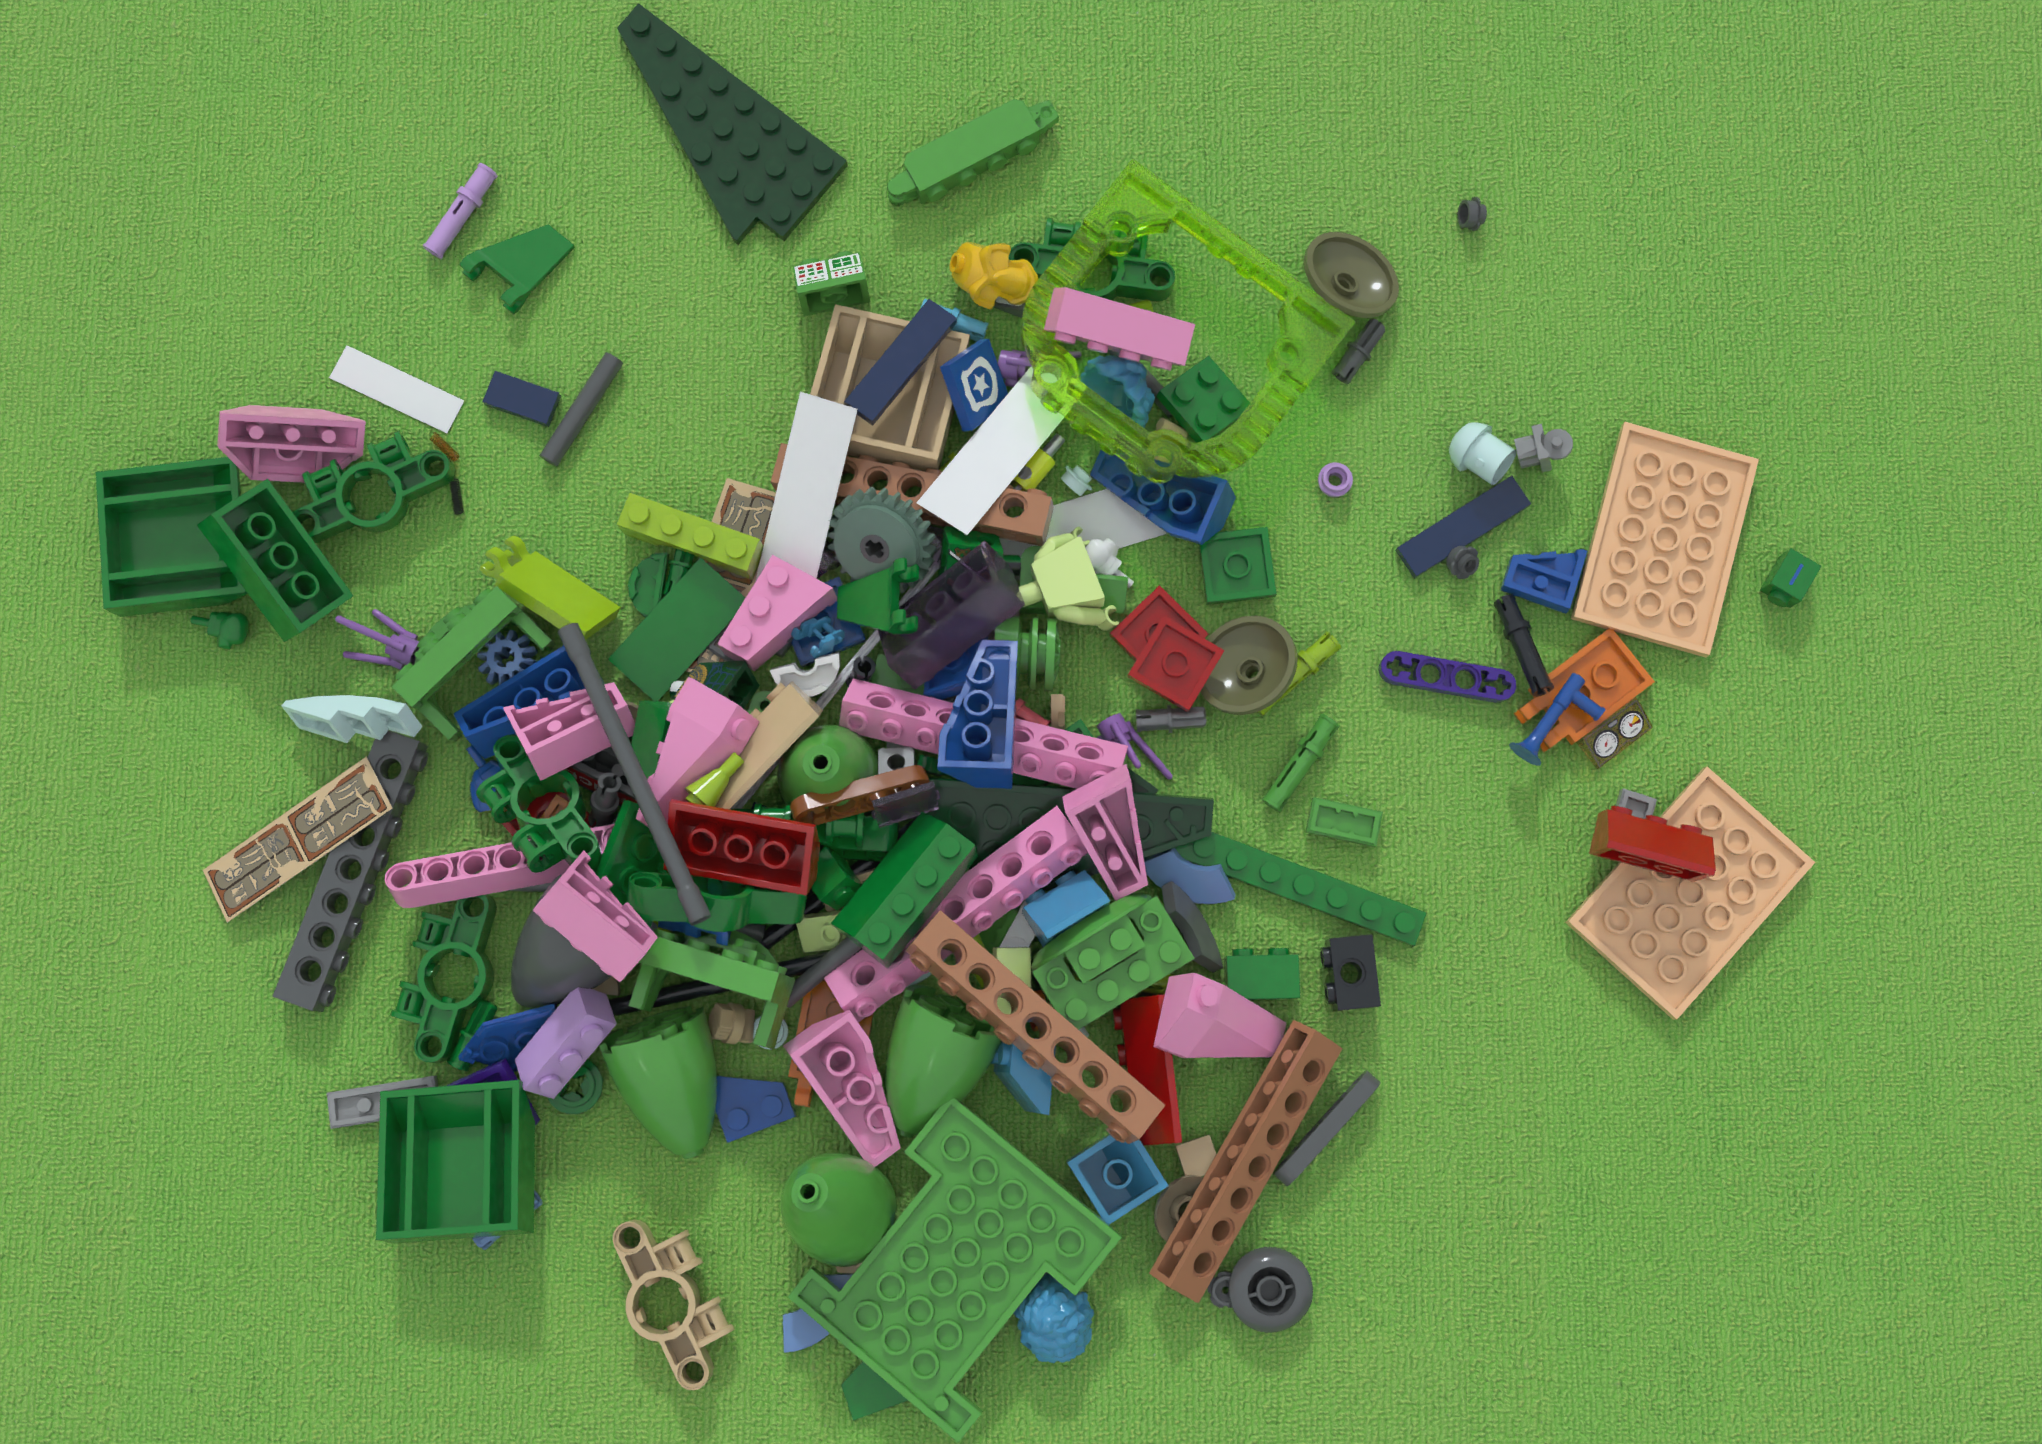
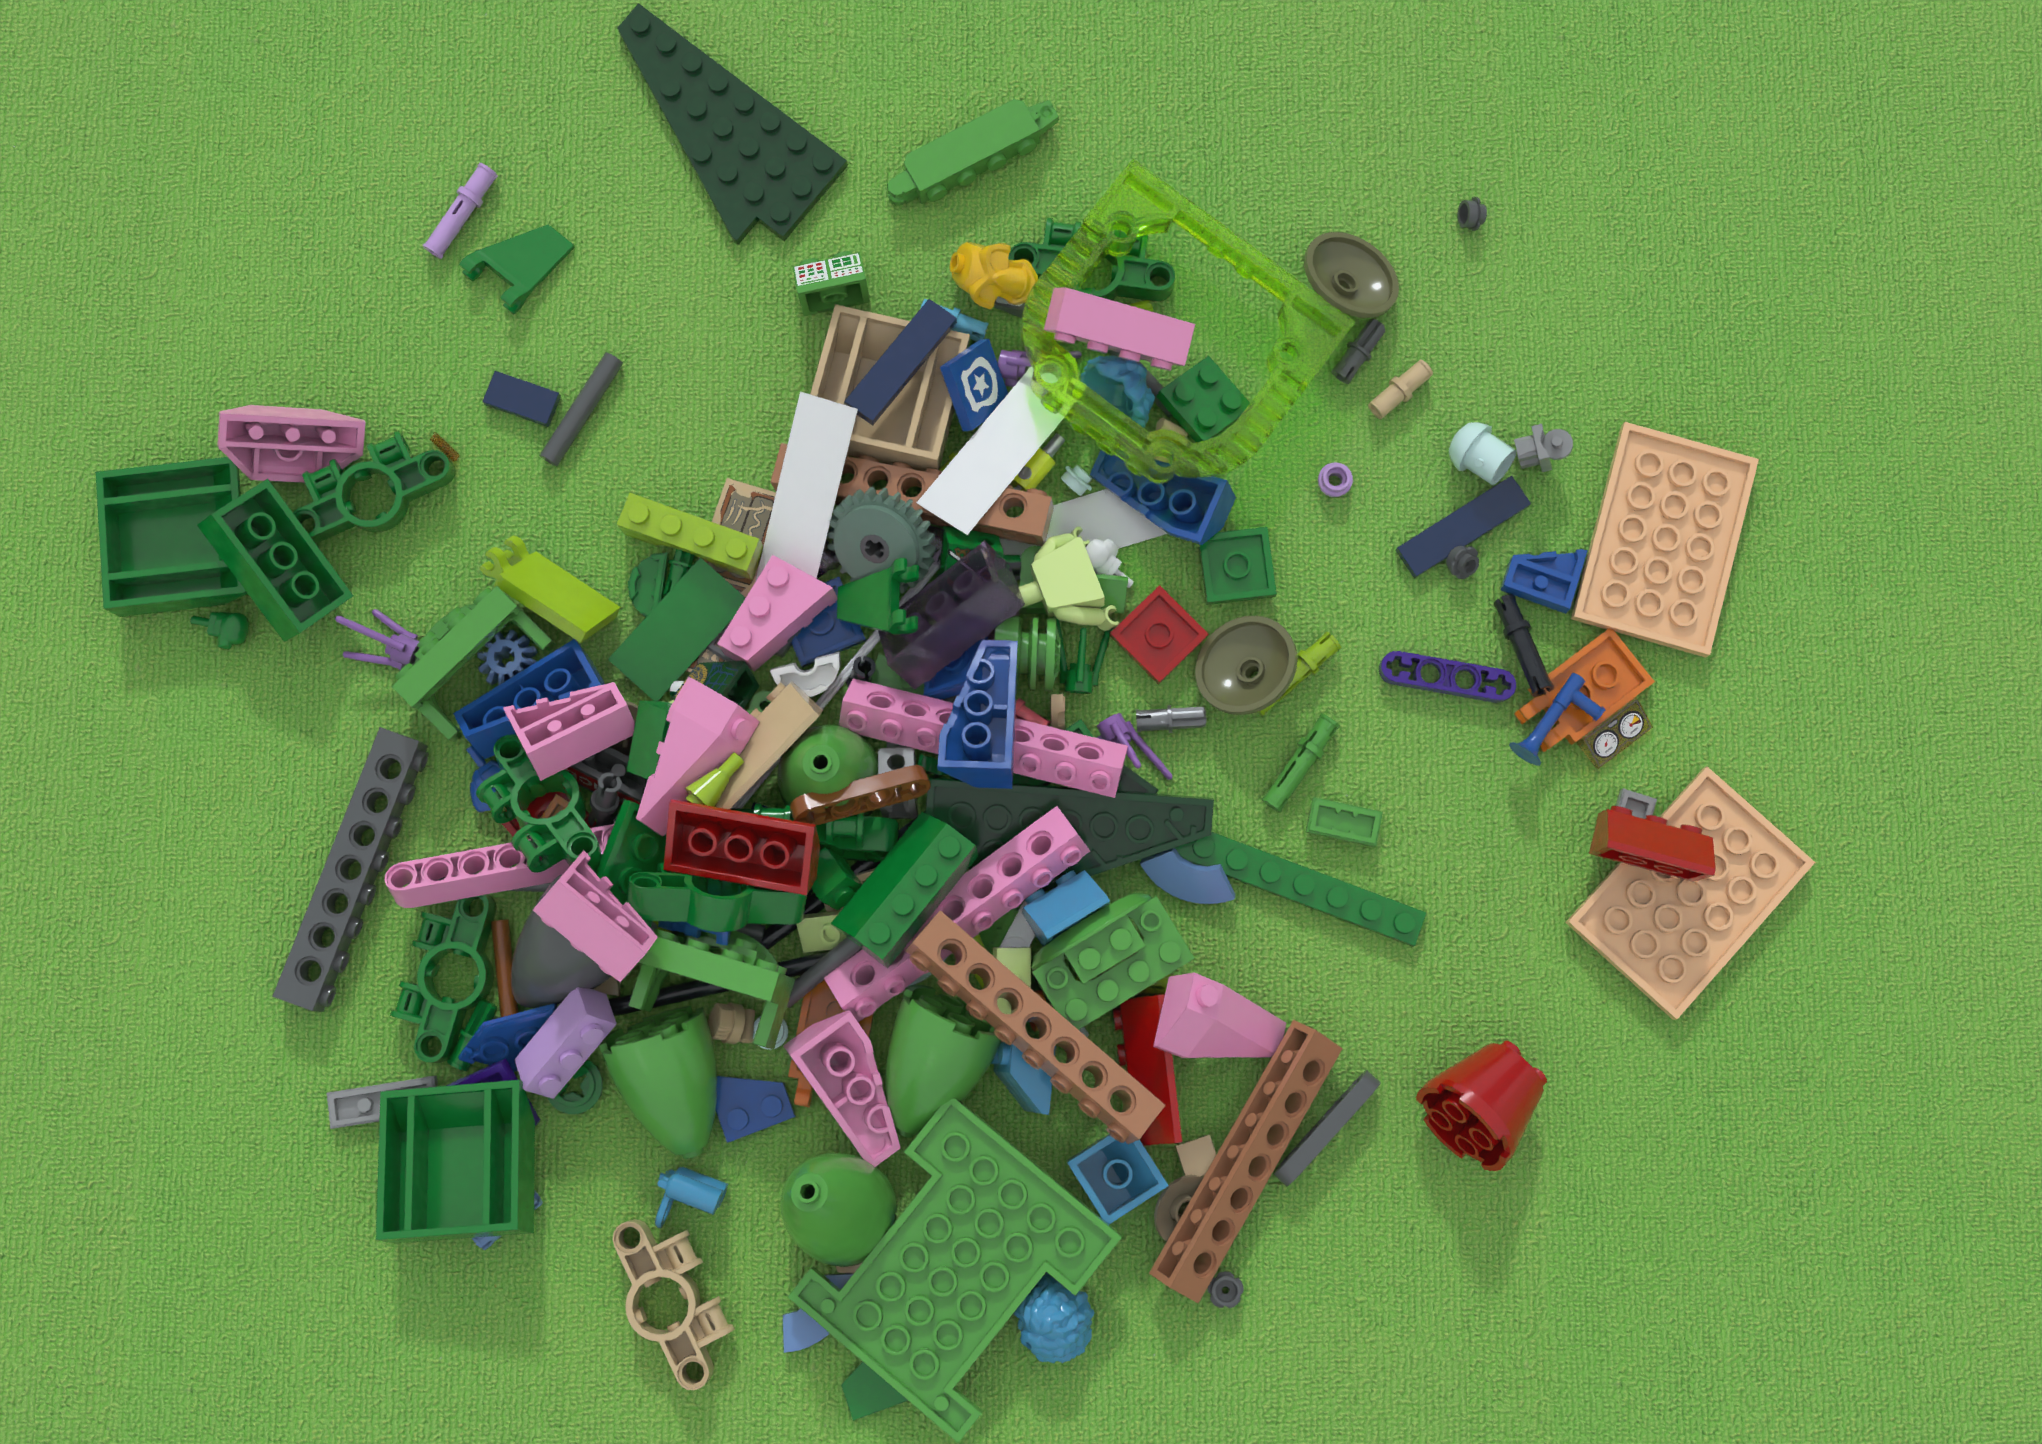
sticker [203,756,392,923] -> none
light aqua slope [281,695,422,743] -> none
white sticker [329,346,464,433] -> none
pearl dark grey leg [449,478,464,515] -> none
dark grey piece [558,623,711,926] -> none
dark azure piece [791,616,845,658] -> none
piece [871,781,941,828] -> none
bright pink wedge [1062,764,1148,901] -> none
red plate [1127,615,1225,712] -> none
dark grey tile [1162,881,1223,973] -> none
green brick [1224,948,1300,1000] -> none
dark grey hat [1229,1247,1313,1333] -> none
black brick [1320,934,1381,1011] -> none
green brick [1760,548,1822,608] -> none
none -> dark orange piece [491,920,519,1017]
none -> dark azure piece [655,1167,728,1229]
none -> green plant [1053,616,1112,694]
none -> tan pin [1368,359,1433,419]
none -> red cone [1416,1041,1547,1171]

